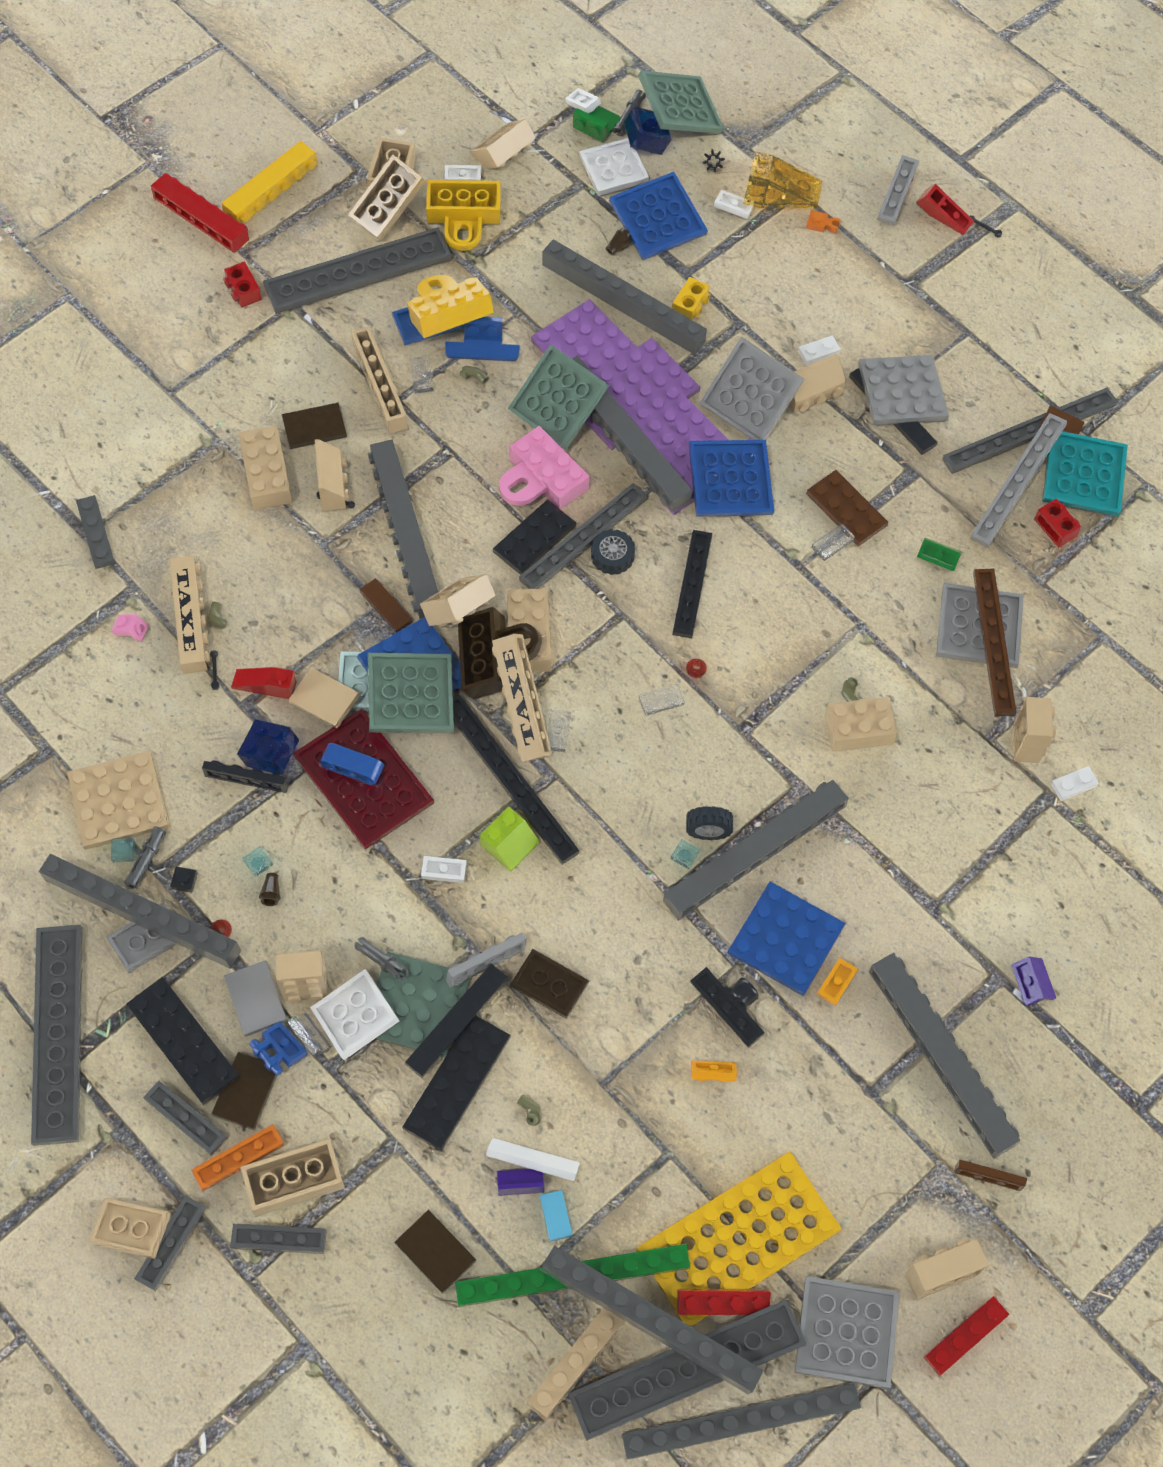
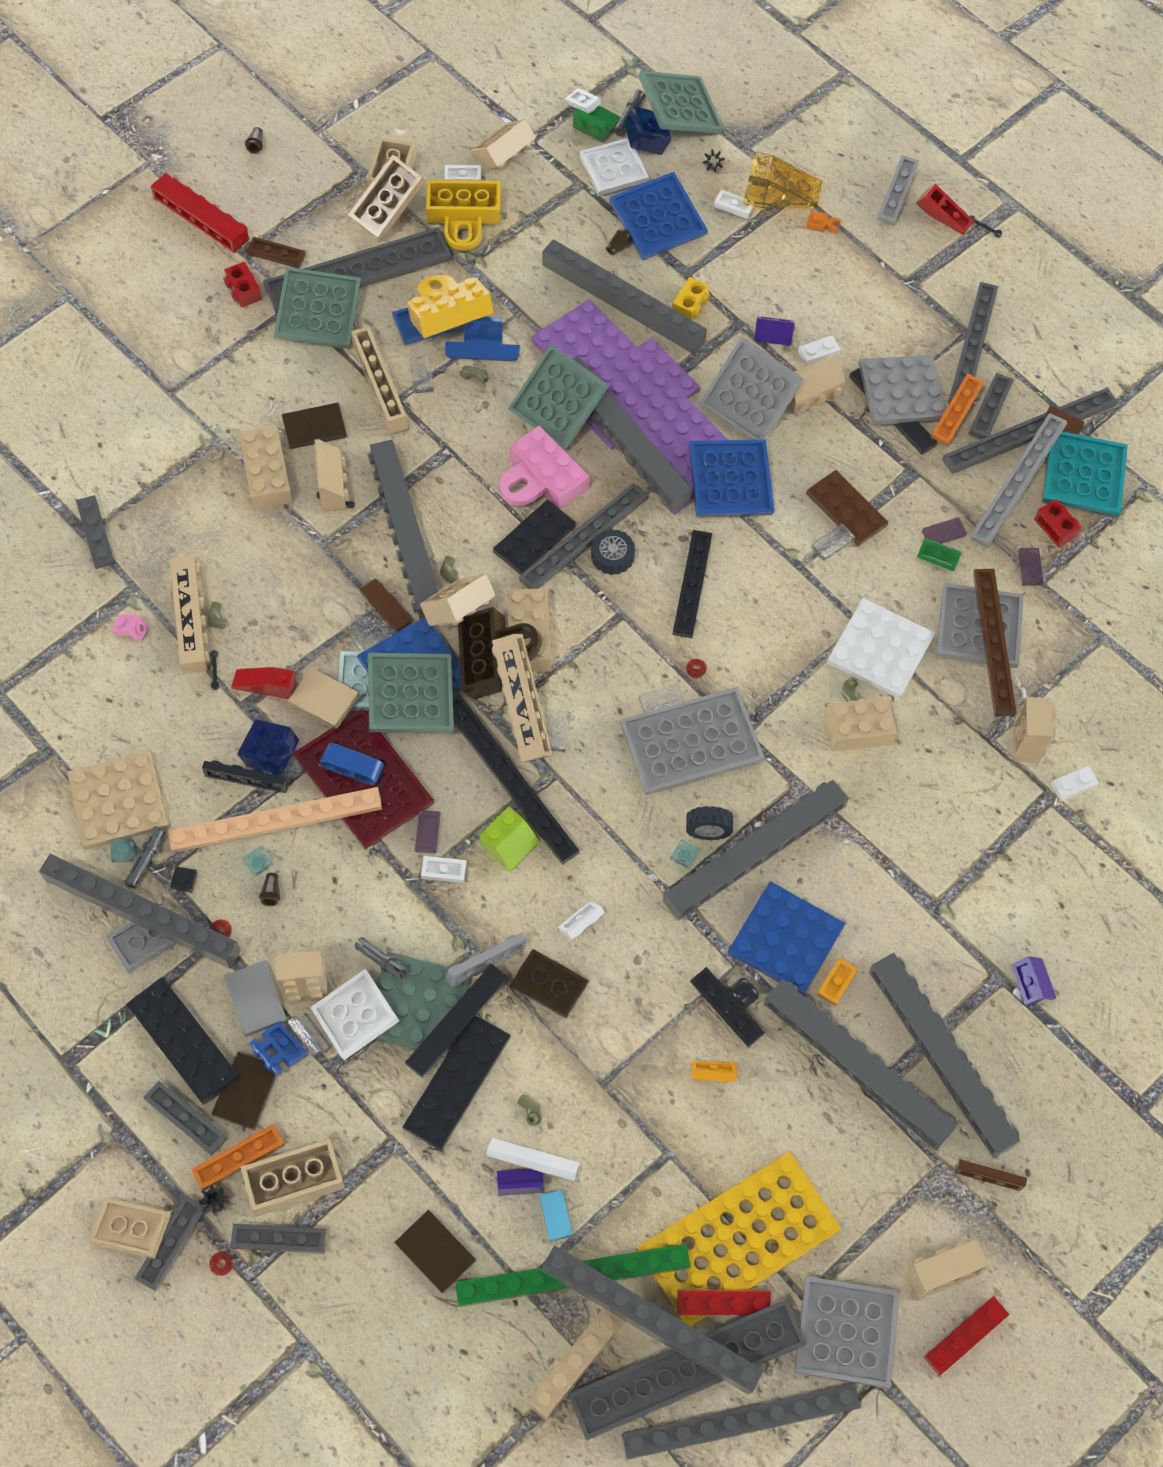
dark grey plate [31,925,82,1146] -> none
yellow brick [221,140,317,223] -> none
none -> light nougat plate [168,787,382,853]
none -> black gear [199,1185,229,1216]
none -> clear red plate [209,1252,233,1276]
none -> dark brown cone [245,127,263,154]
none -> reddish brown tile [247,237,306,268]
none -> sand green plate [274,267,361,349]
none -> clear purple tile [415,810,441,854]
none -> olive arm [440,556,458,584]
none -> white plate [558,901,605,939]
none -> light grey plate [620,687,765,795]
none -> dark purple panel [754,316,794,345]
none -> dark grey brick [764,979,957,1151]
none -> white plate [827,598,935,699]
none -> clear purple tile [922,517,967,544]
none -> orange plate [931,373,984,446]
none -> dark grey plate [948,282,998,404]
none -> dark grey plate [968,372,1014,439]
none -> clear purple tile [1018,548,1044,586]

